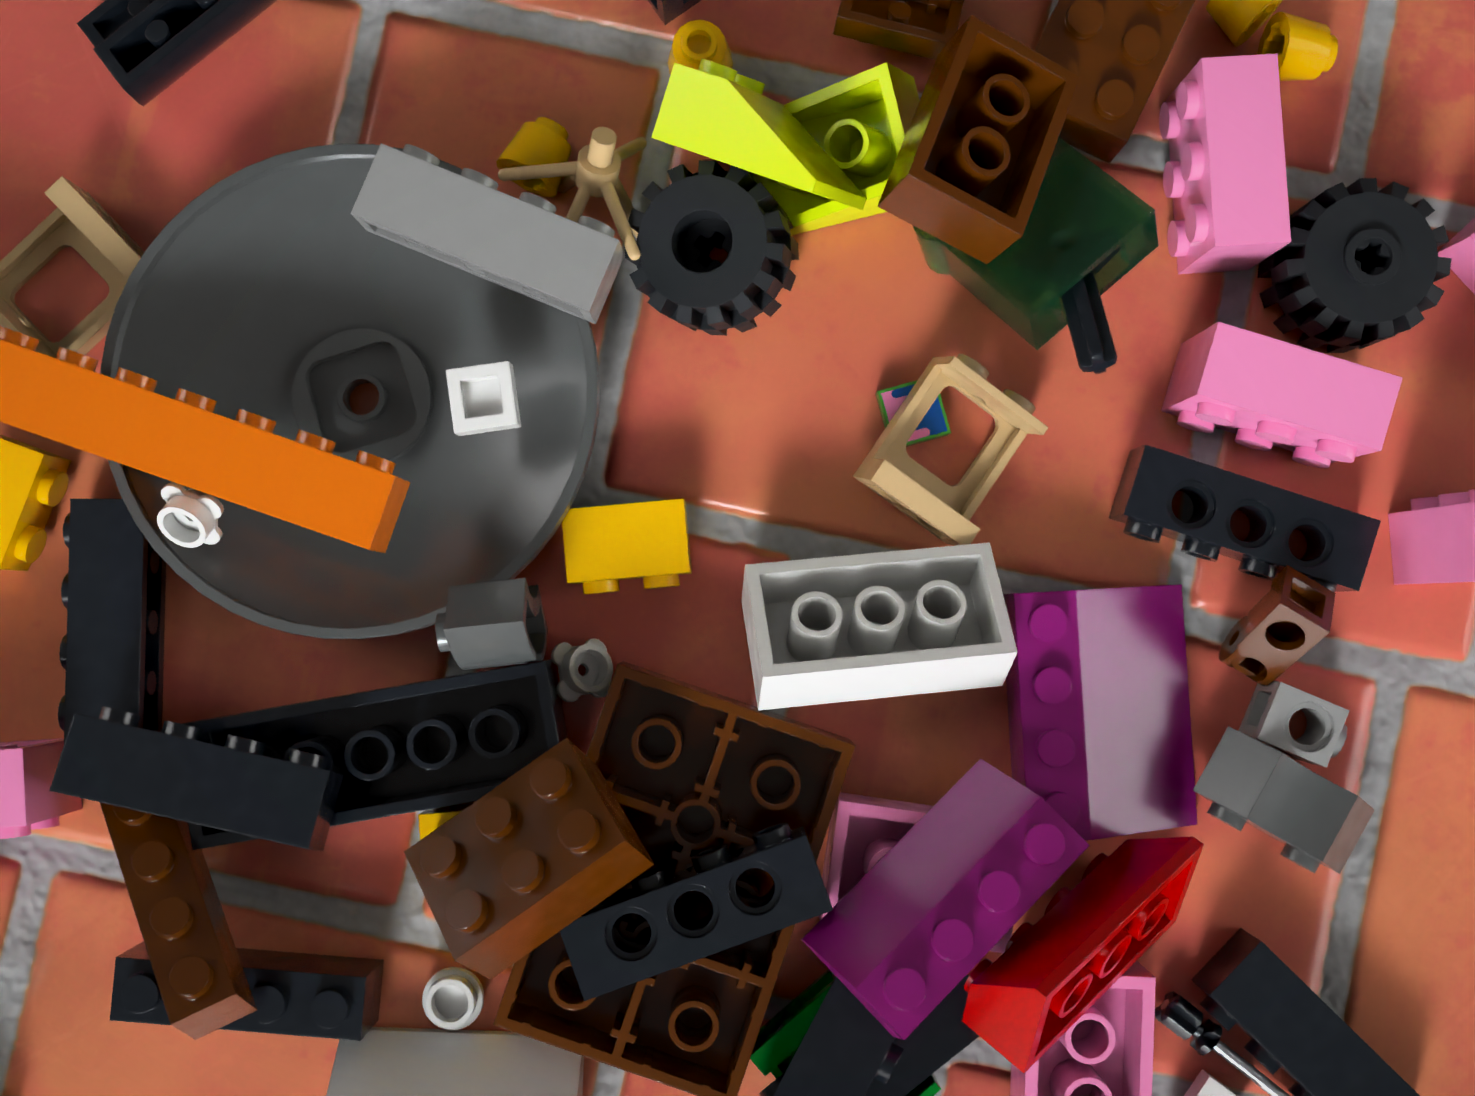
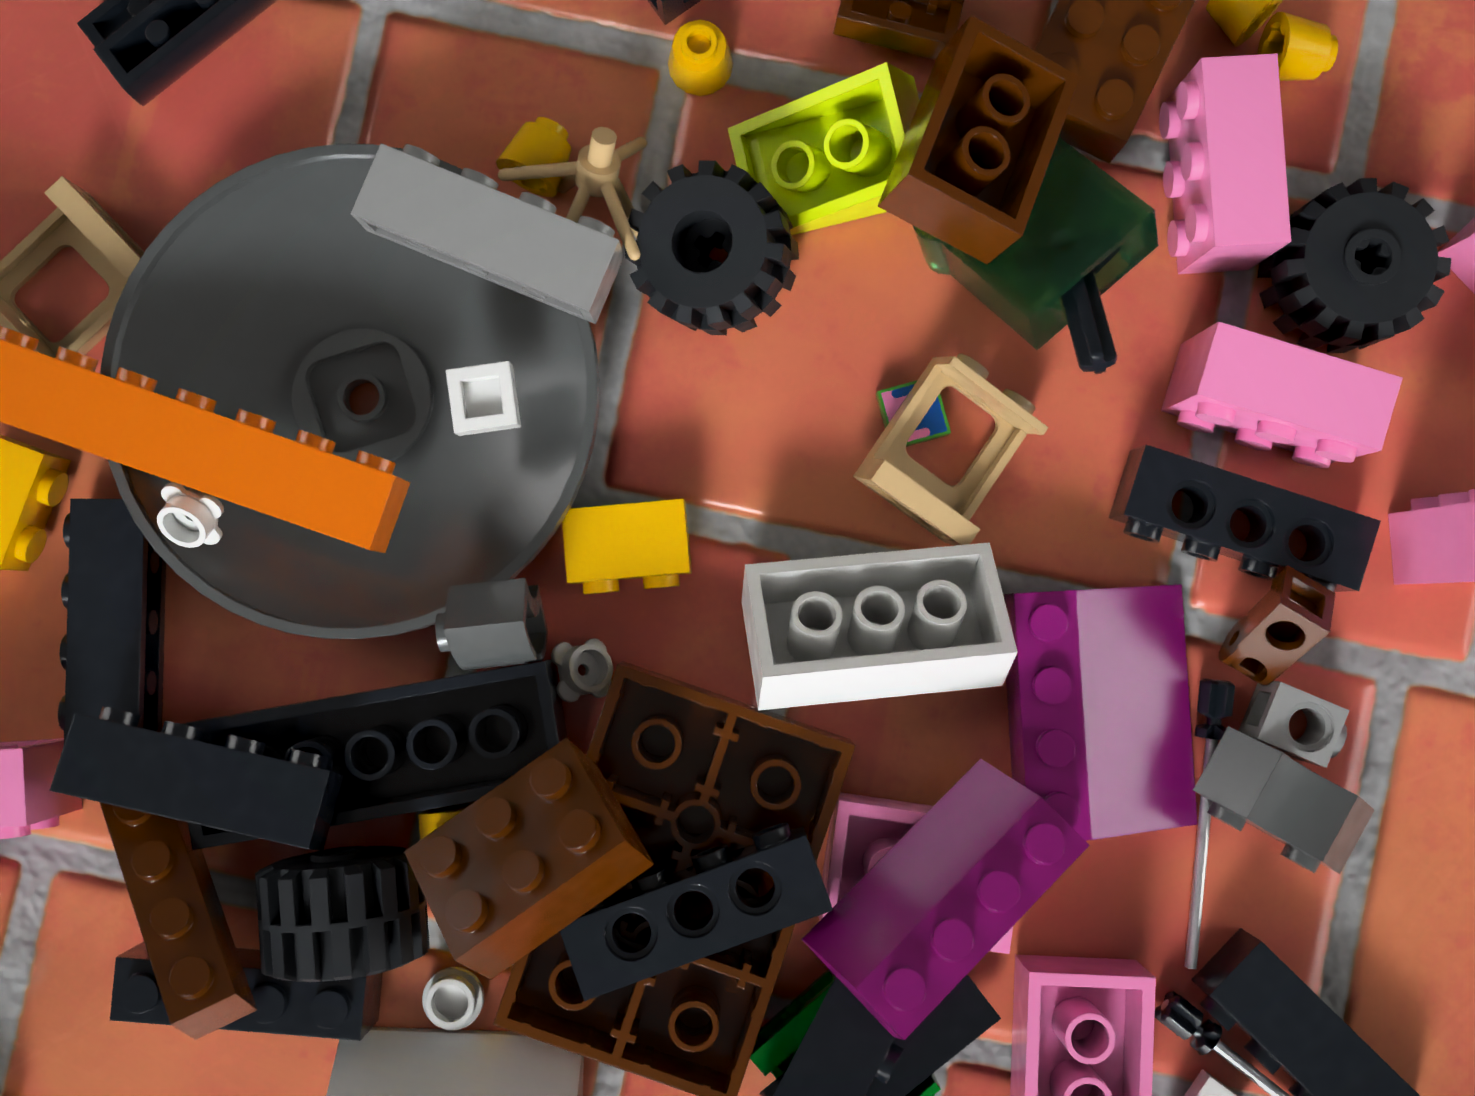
neon yellow slope [651,59,867,210] -> none
red slope [962,836,1204,1073] -> none
none -> black wheel [255,846,430,982]
none -> piece [1184,678,1235,969]

